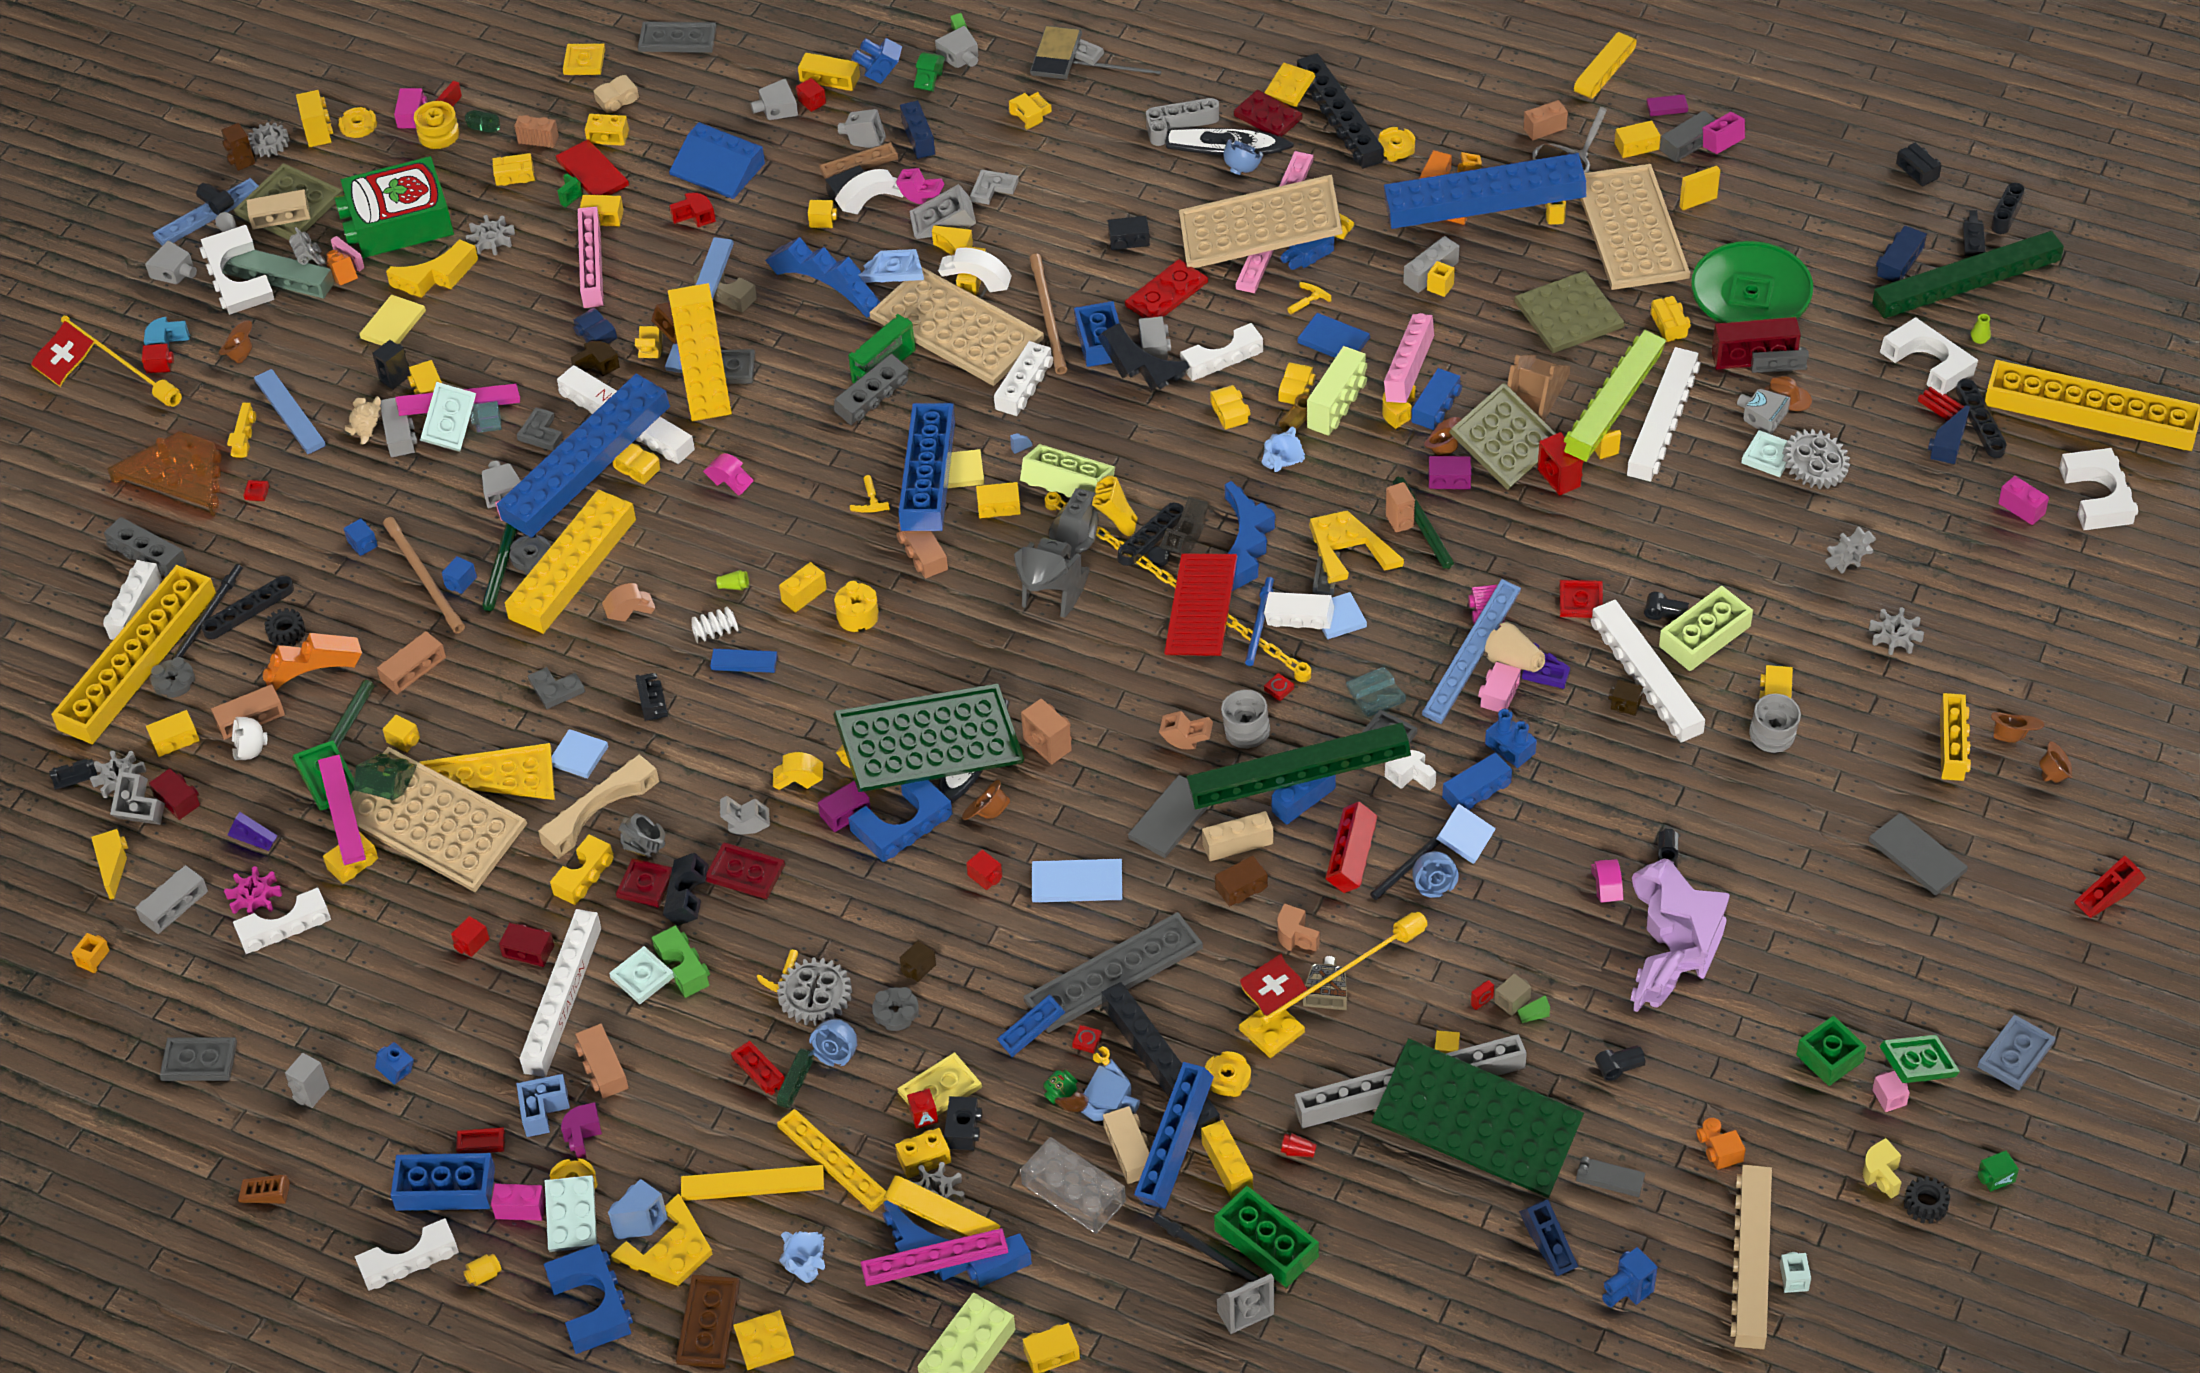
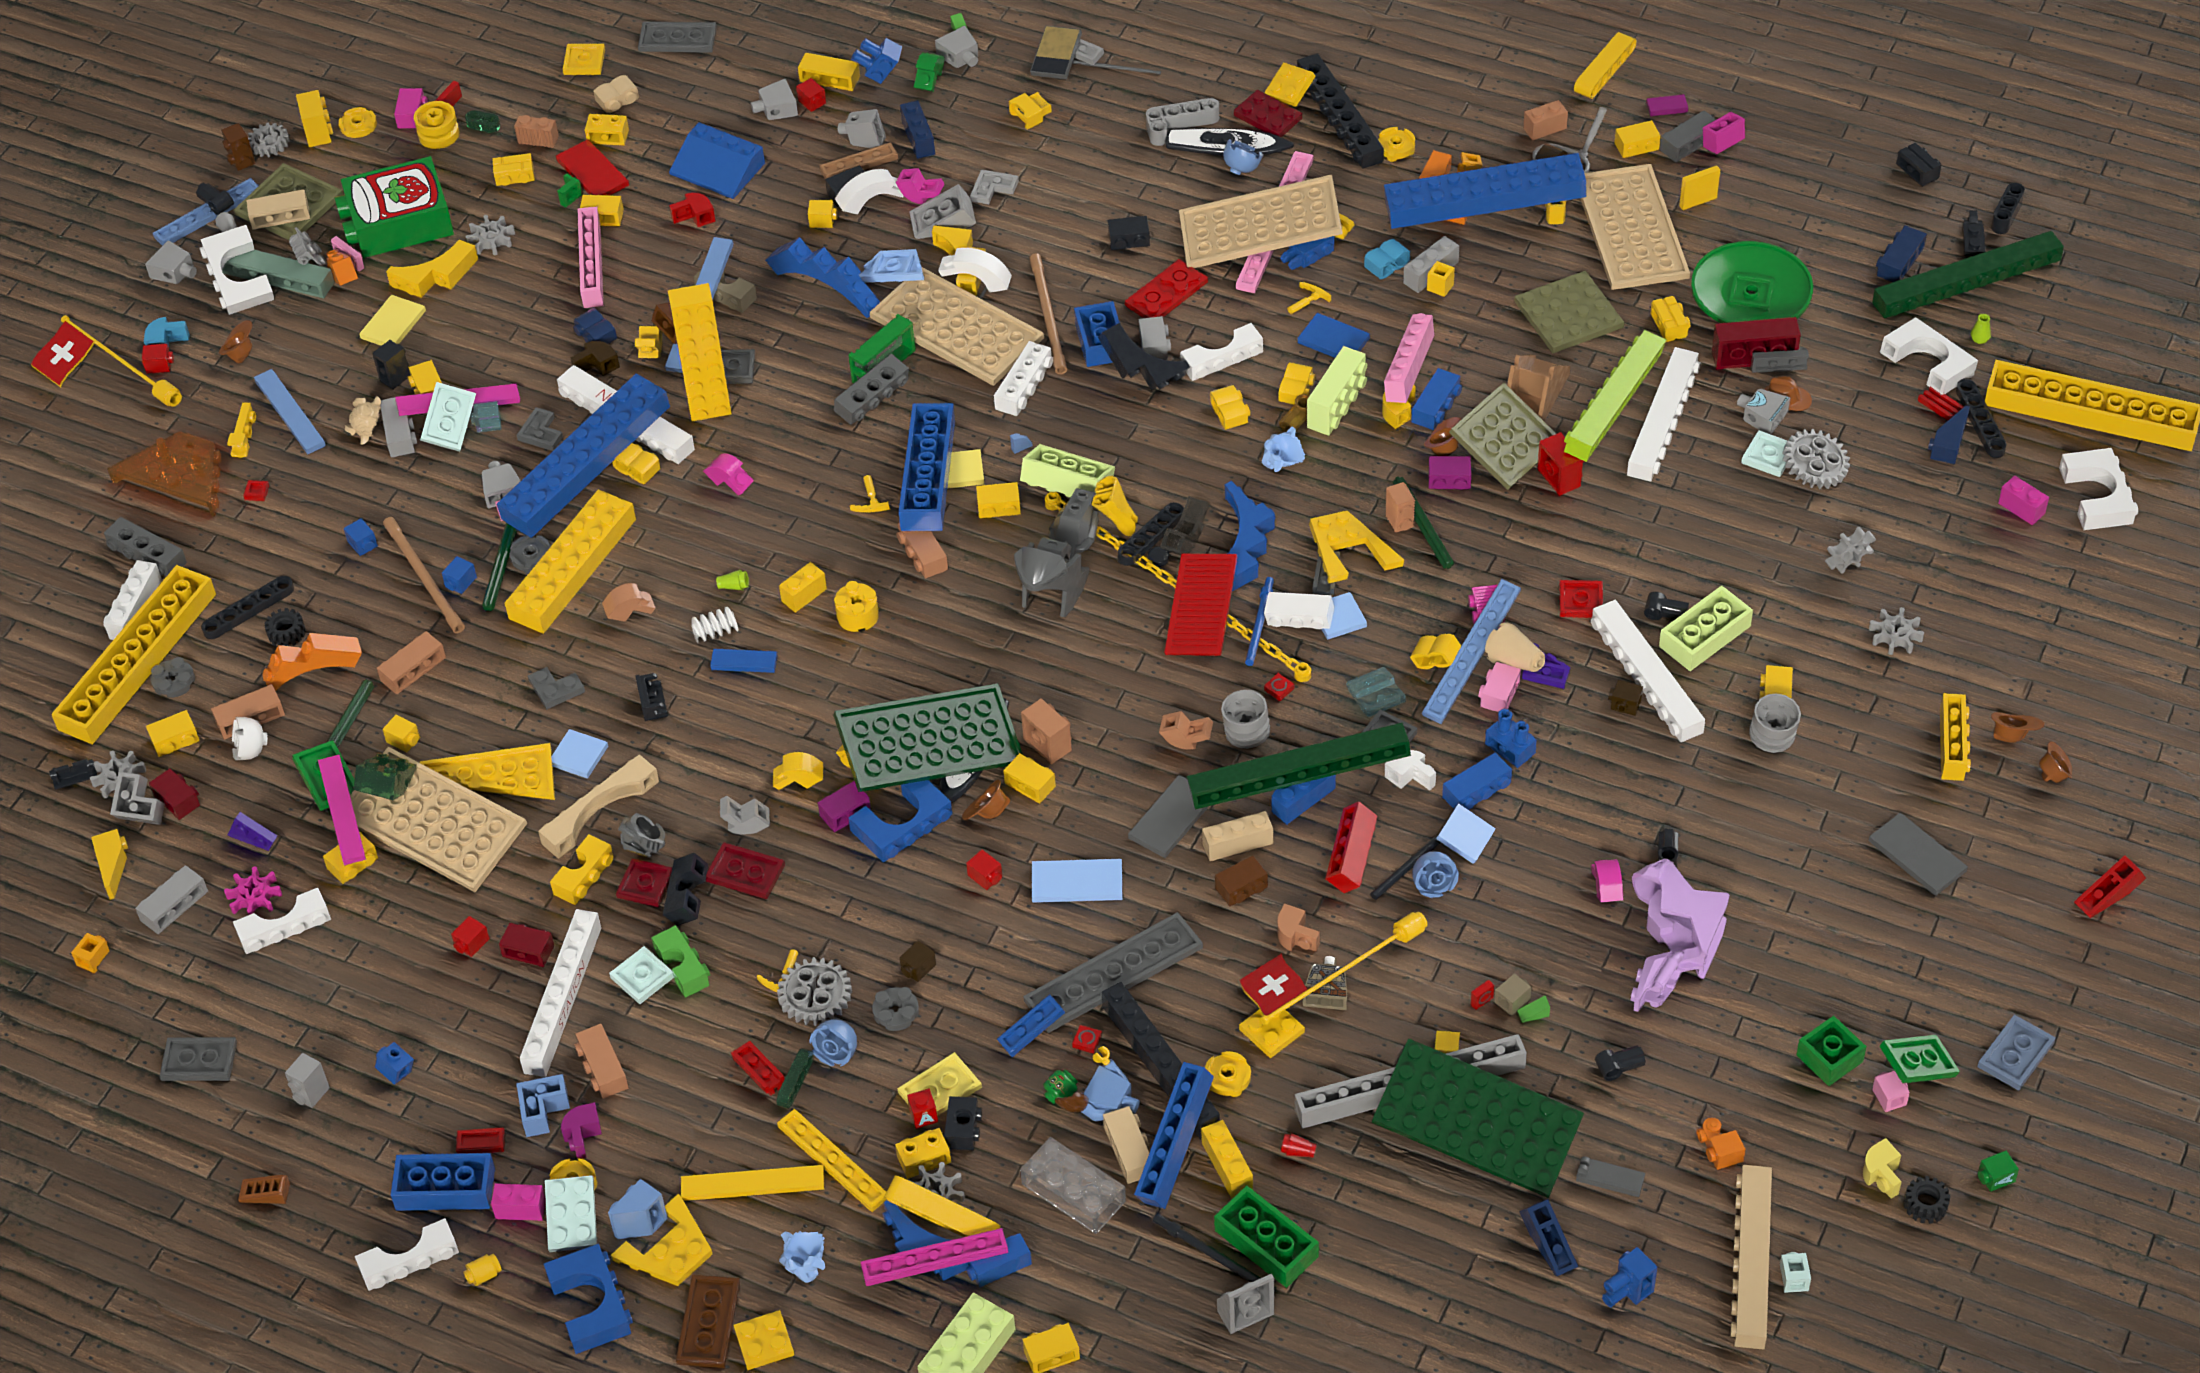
black bar [172,564,243,660] -> none
yellow slope [1595,430,1621,459] -> none
none -> yellow brick [1003,753,1056,804]
none -> dark azure brick [1364,239,1410,279]
none -> yellow brick [1410,634,1461,669]

